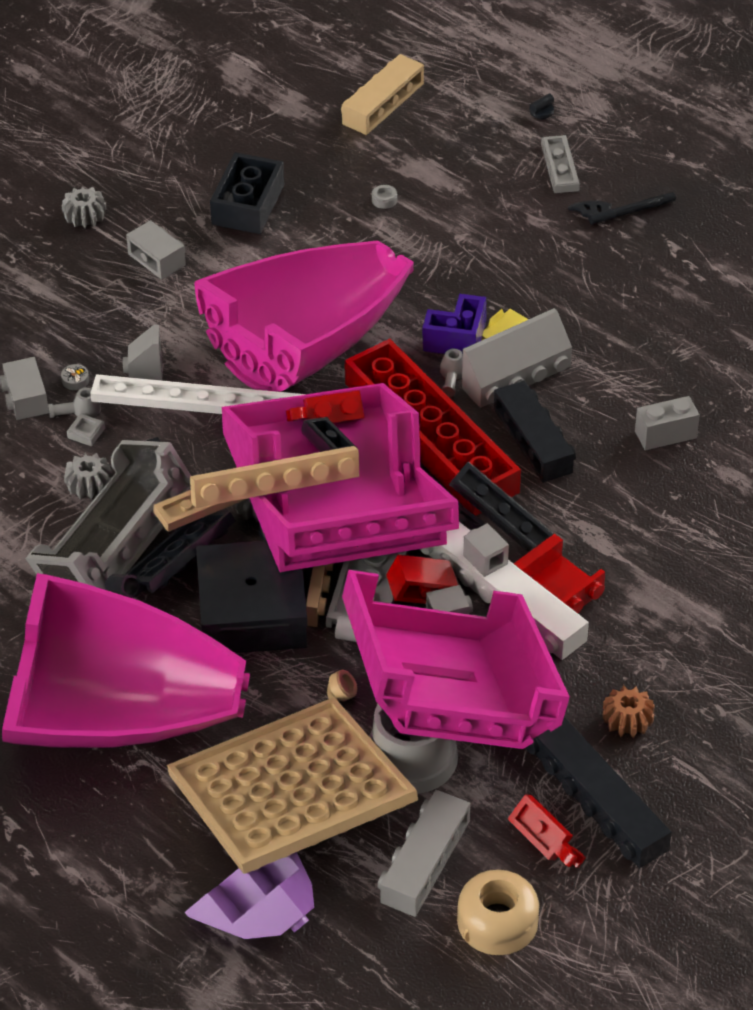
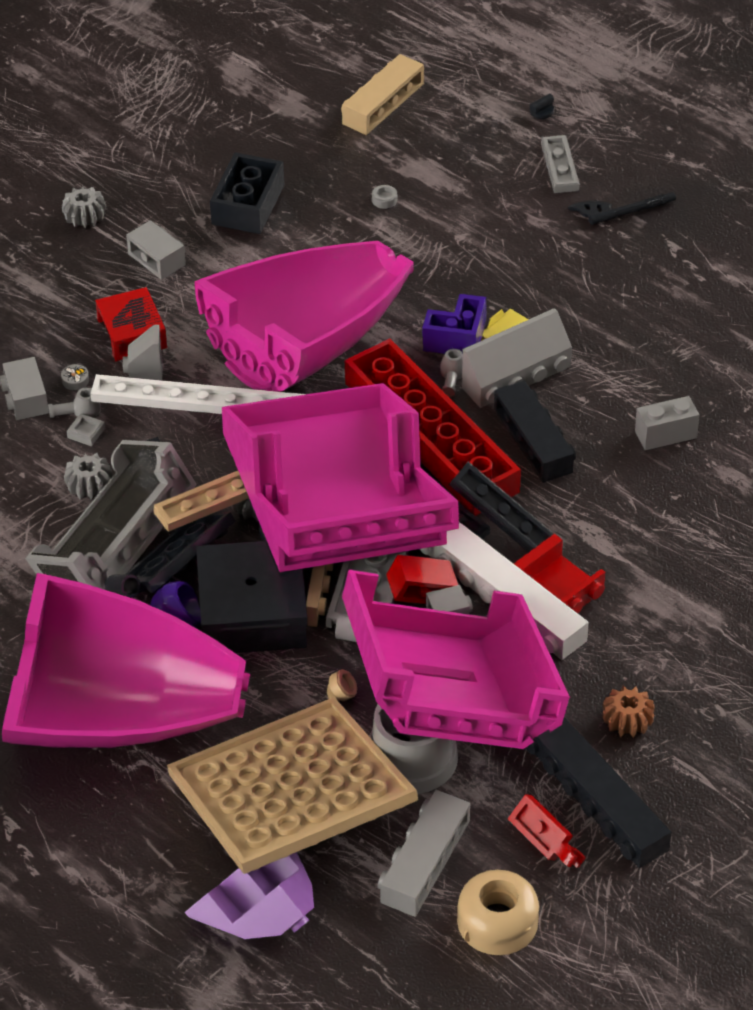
tan plate [190,446,359,508] -> none
red plate [286,390,365,423] -> none
black brick [301,417,358,452] -> none
light grey brick [463,523,509,577] -> none
none -> red panel [95,287,167,361]
none -> dark purple piece [150,581,201,629]

